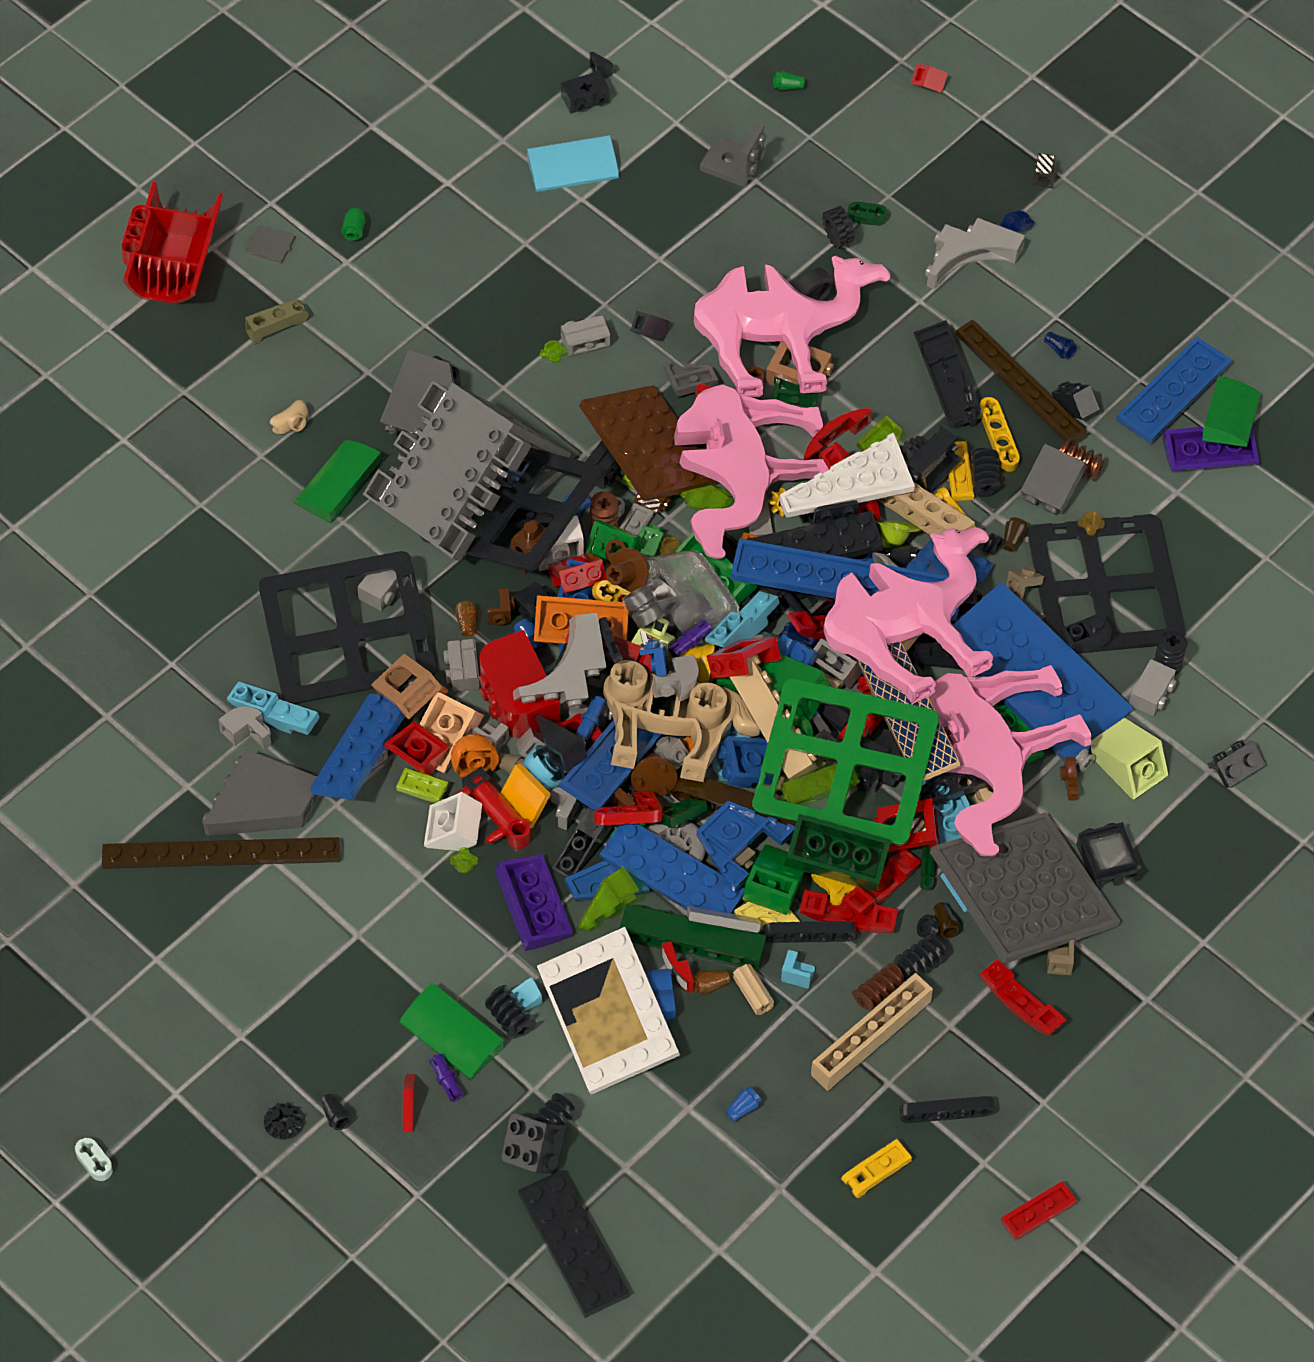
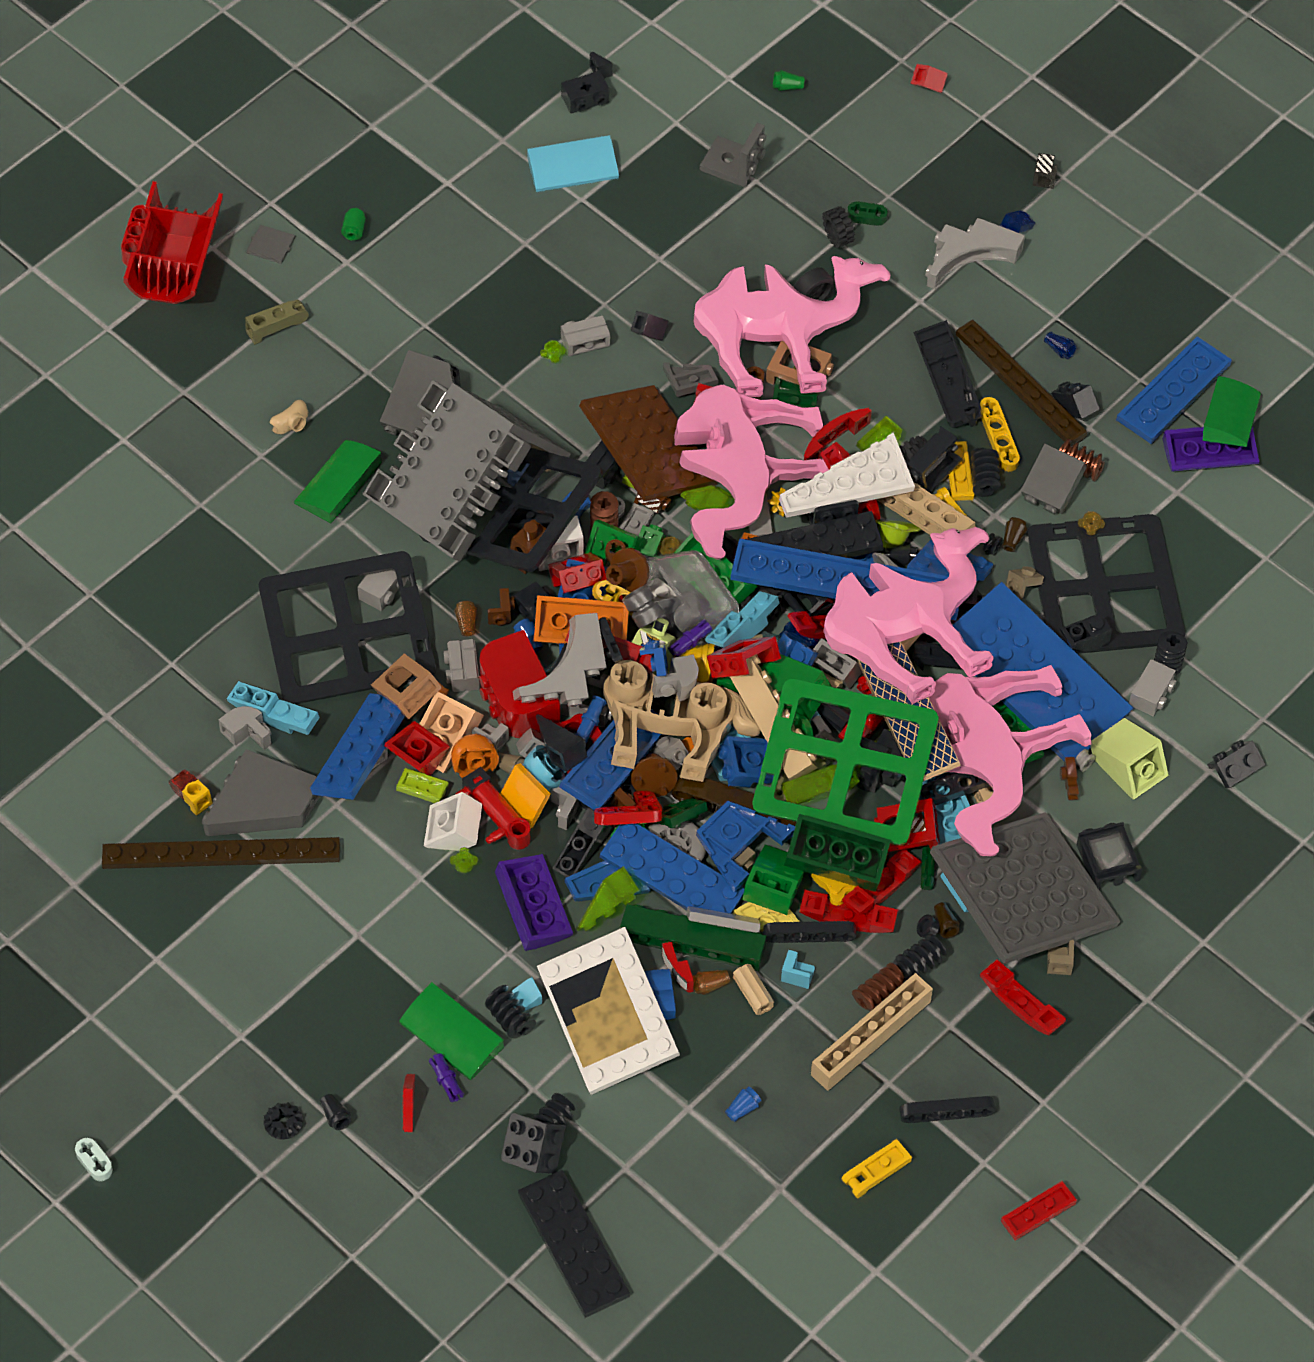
none -> yellow leg [169,769,213,816]

